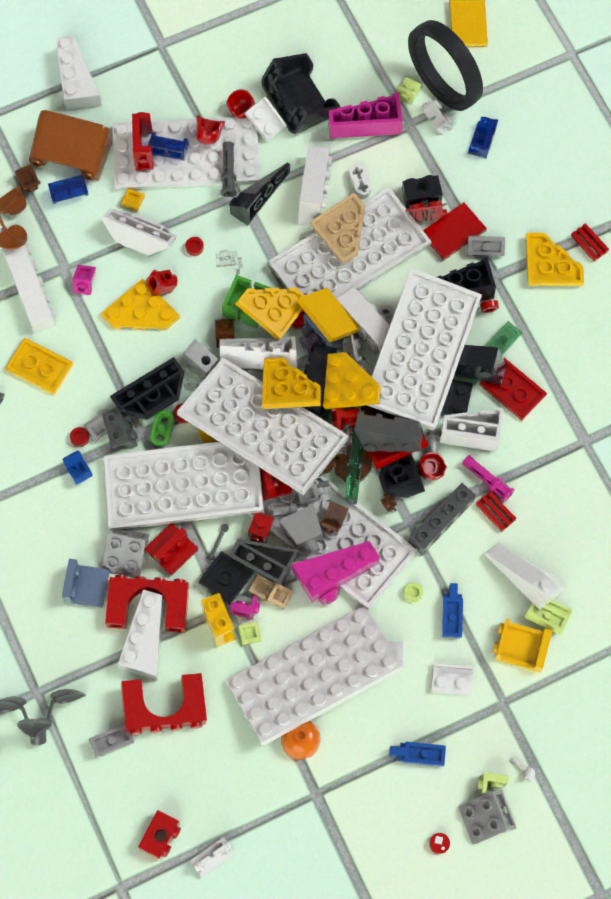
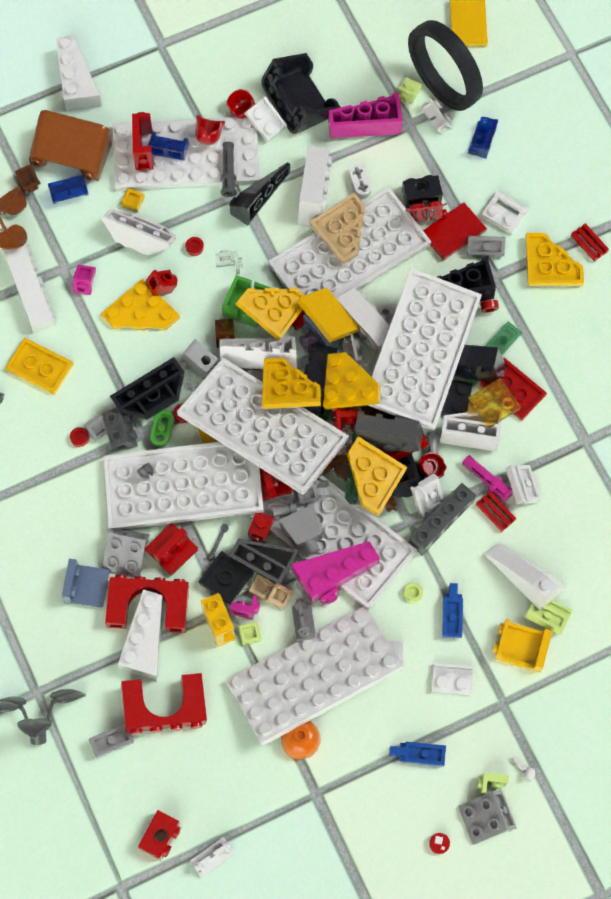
blue bracket [62,450,93,485] -> none
reddish brown bracket [320,501,349,533] -> none
none -> dark grey hinge [137,462,154,479]
none -> light grey hinge [292,599,316,641]
none -> yellow plate [347,437,407,516]
none -> white plate [411,474,444,517]
none -> clear yellow bracket [468,378,521,428]
none -> white plate [481,189,530,235]
none -> white plate [505,465,541,504]

